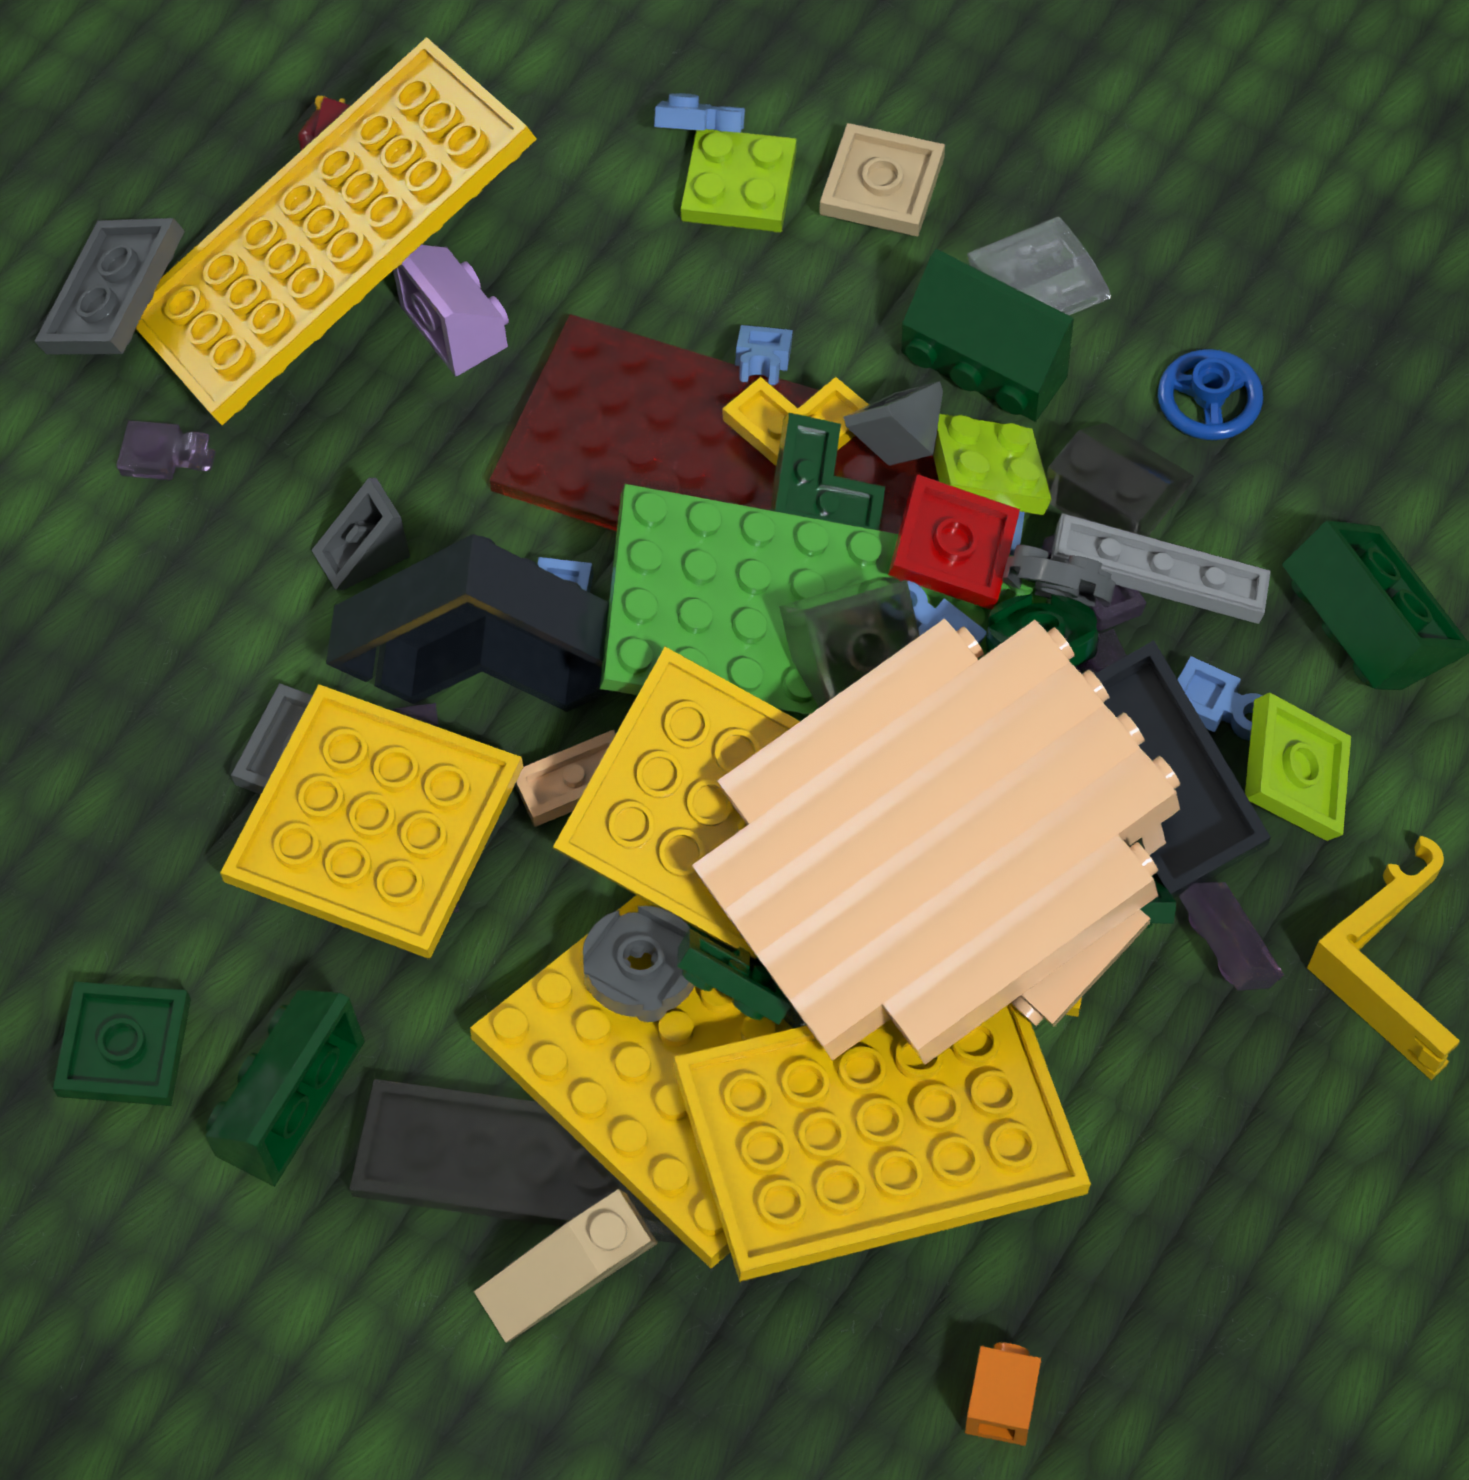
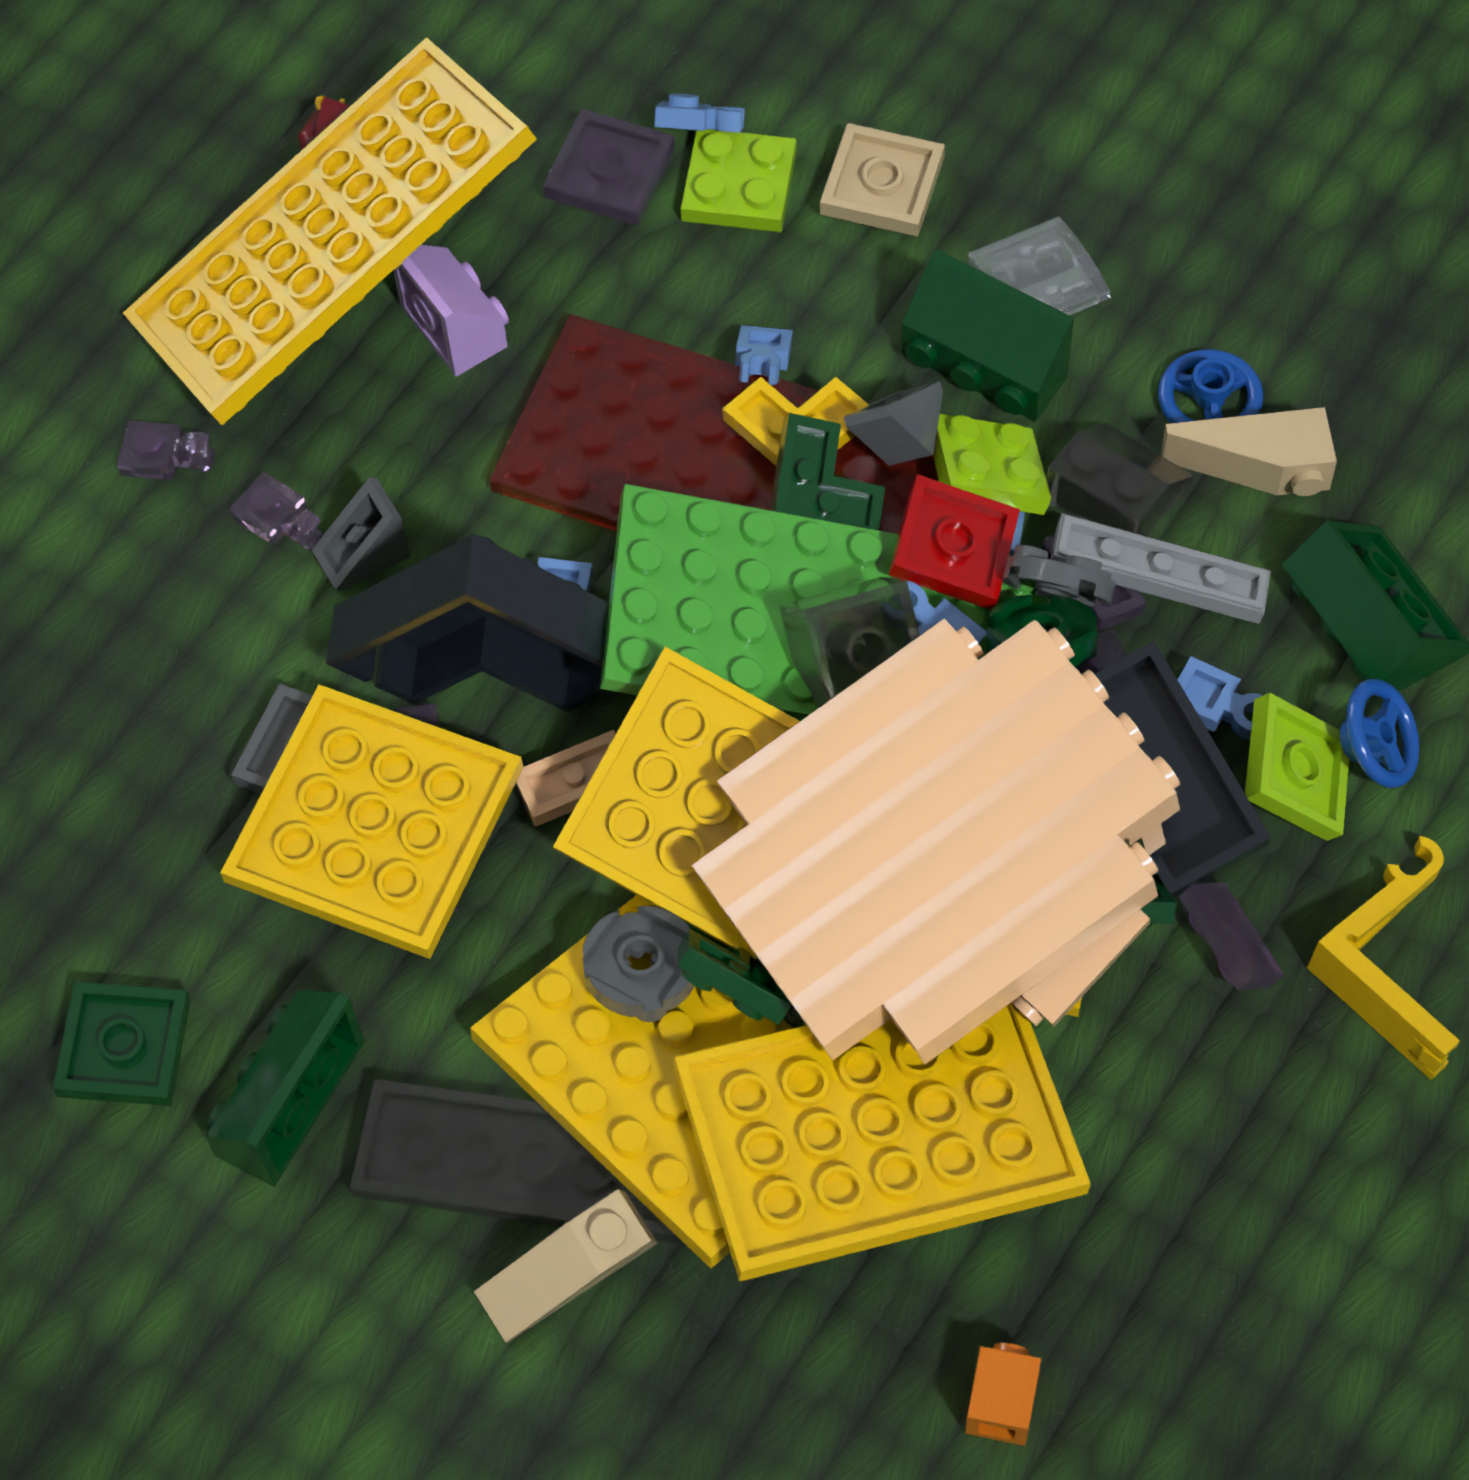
dark grey plate [34,218,185,354] -> none
none -> clear purple plate [229,472,325,552]
none -> clear purple plate [543,109,675,225]
none -> tan slope [1161,407,1337,496]
none -> blue piece [1340,679,1419,788]

